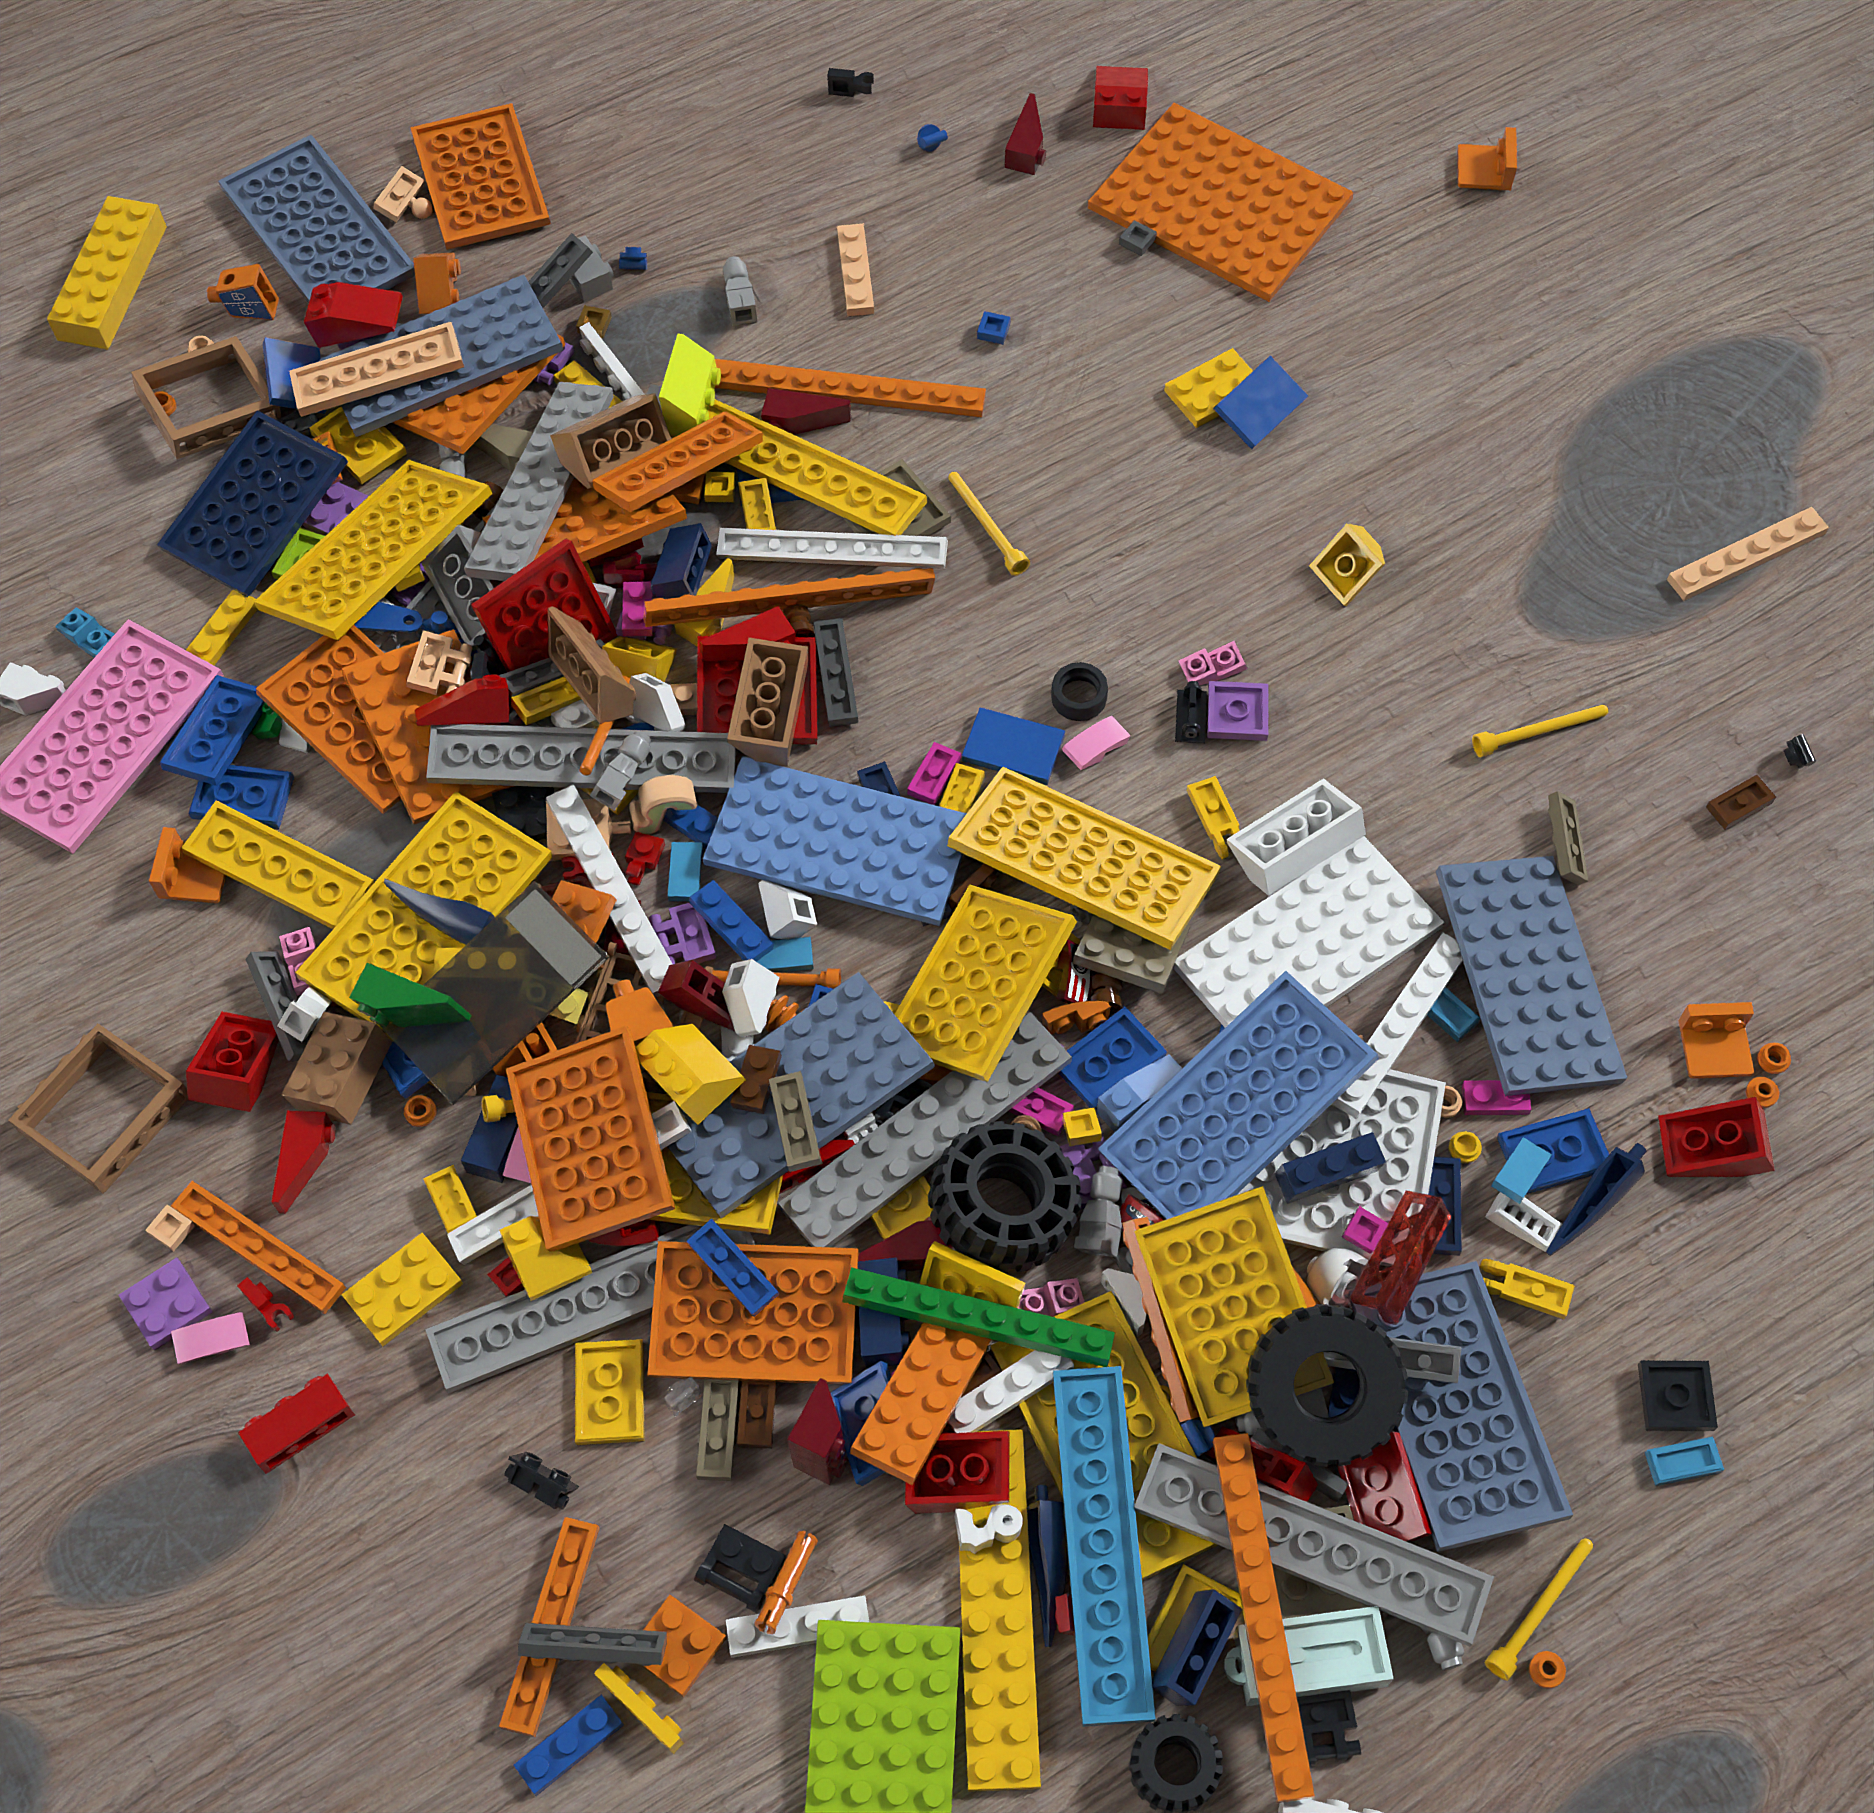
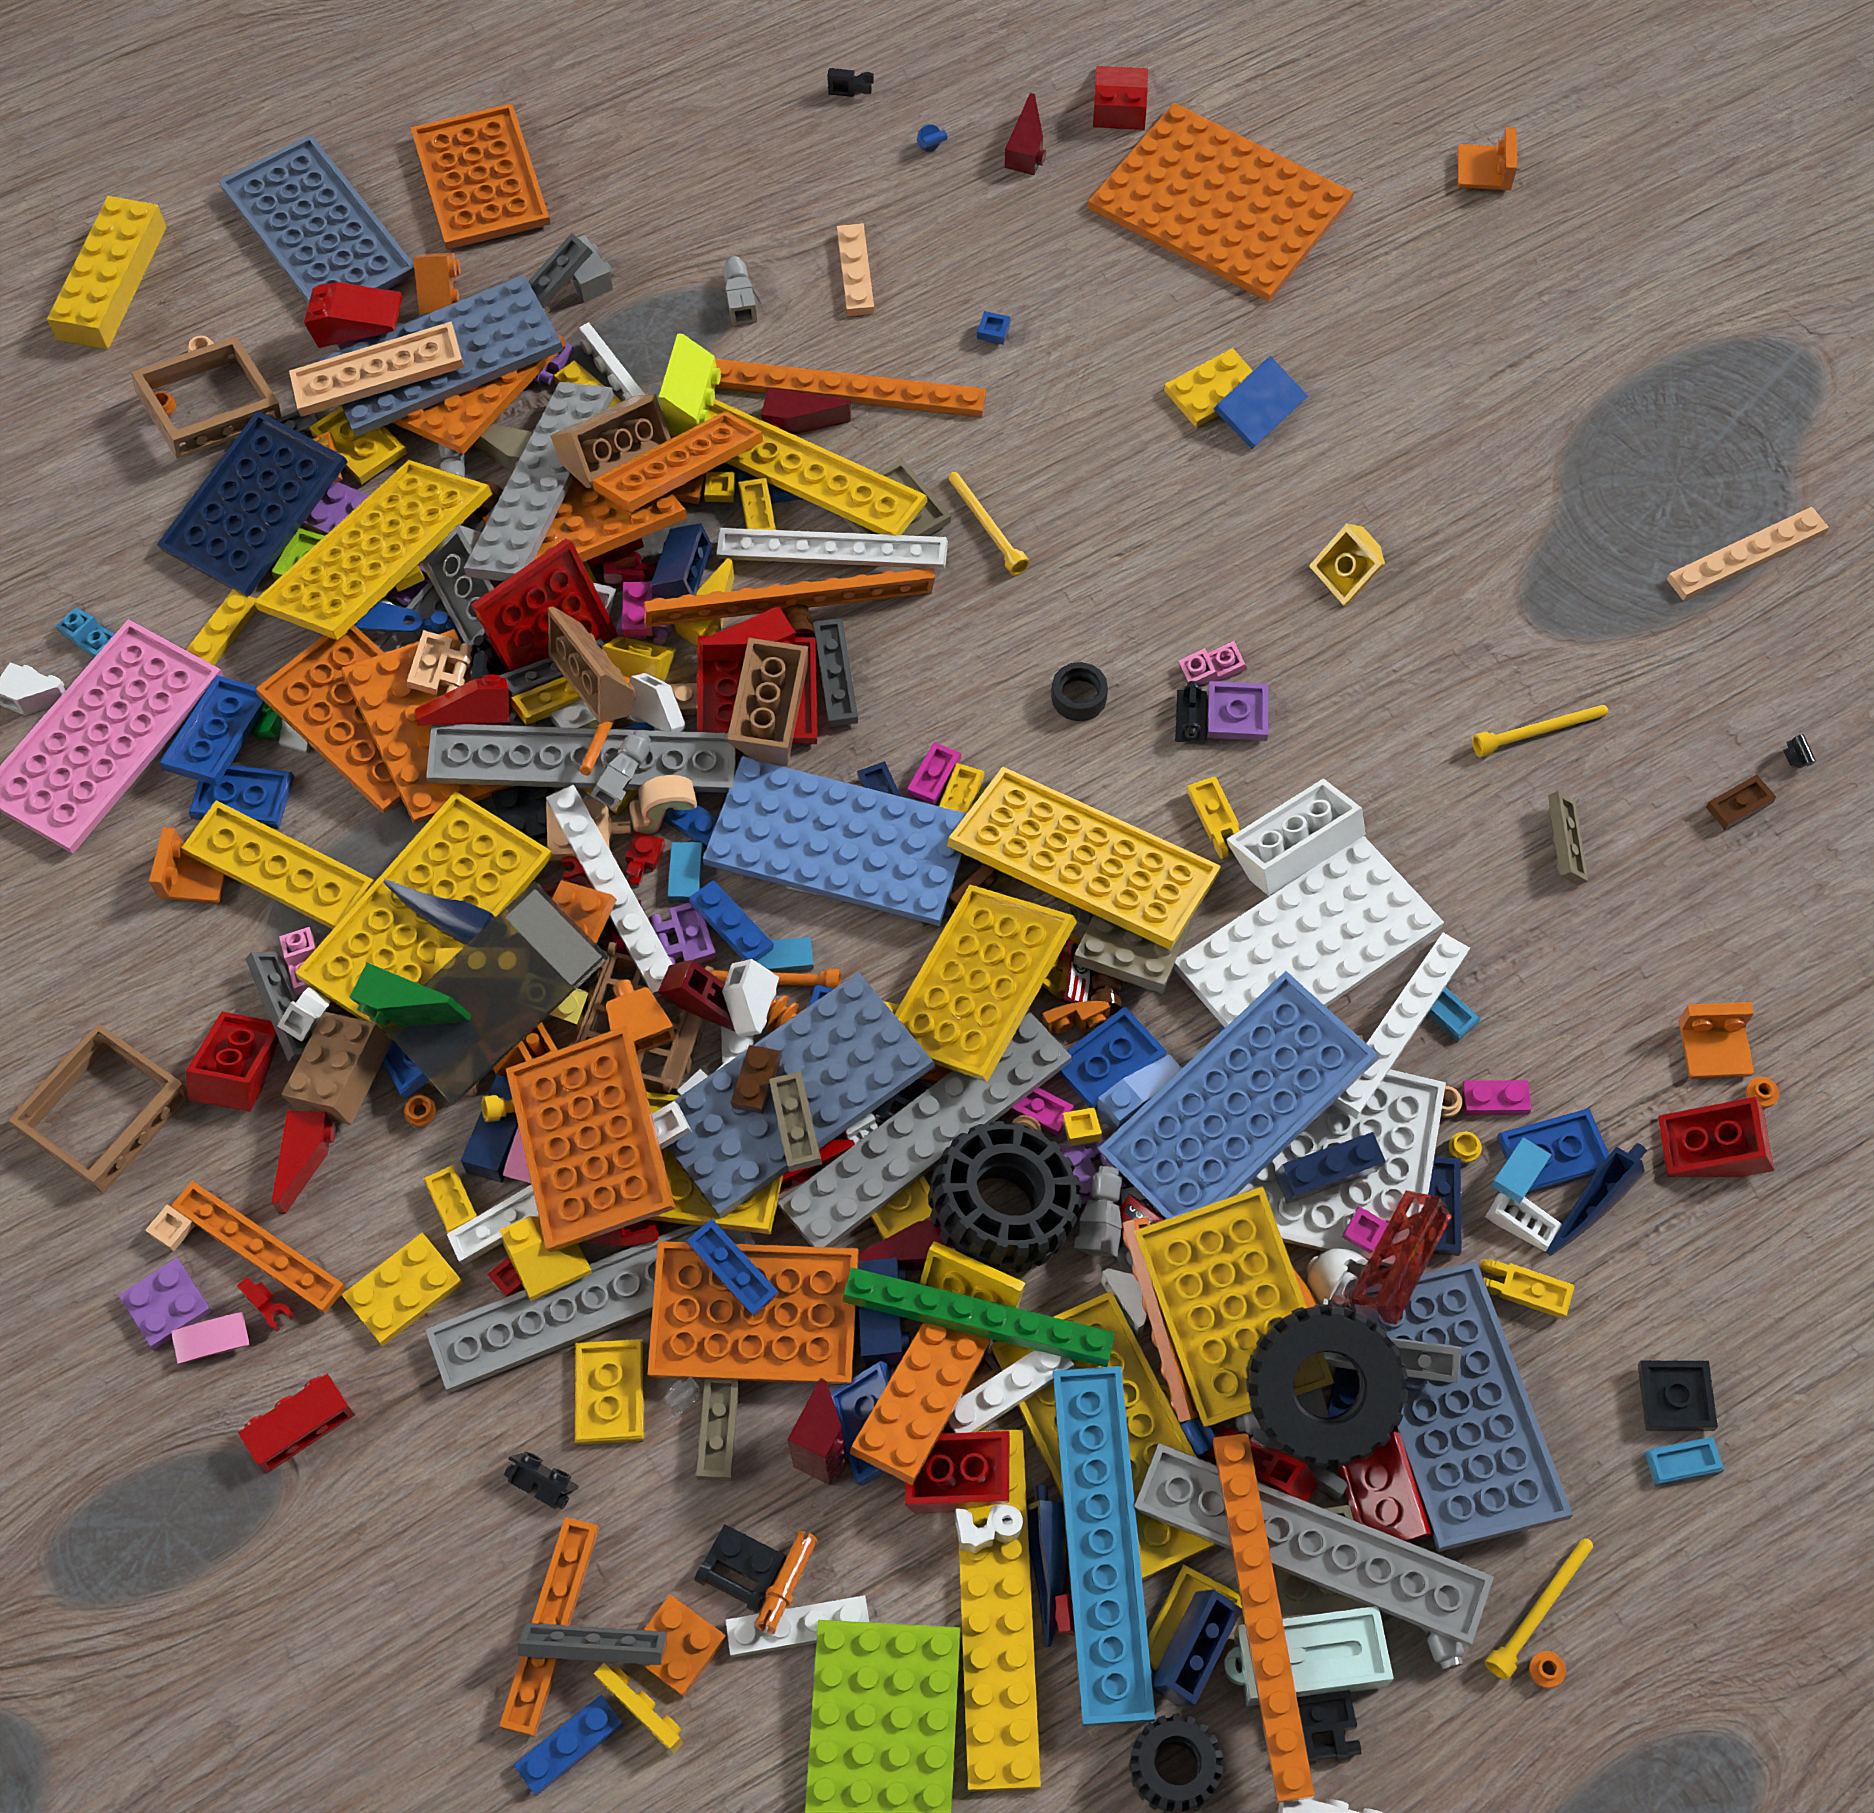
orange torso [207,264,279,320] -> none
blue tile [262,337,327,414] -> none
light nougat plate [373,166,433,223] -> none
pearl gold plate [576,305,612,338] -> none
blue plate [619,247,647,270] -> none
yellow slope [635,1024,746,1125] -> none
reddish brown plate [737,1380,777,1449] -> none
white slope [758,880,817,939] -> none
blue tile [962,707,1065,785] -> none
bright pink slope [1018,1278,1085,1317] -> none
bright pink slope [1062,716,1130,770] -> none
dark grey plate [1119,220,1157,256] -> none
sand blue plate [1435,856,1627,1096] -> none
orange plate [1757,1043,1791,1074] -> none

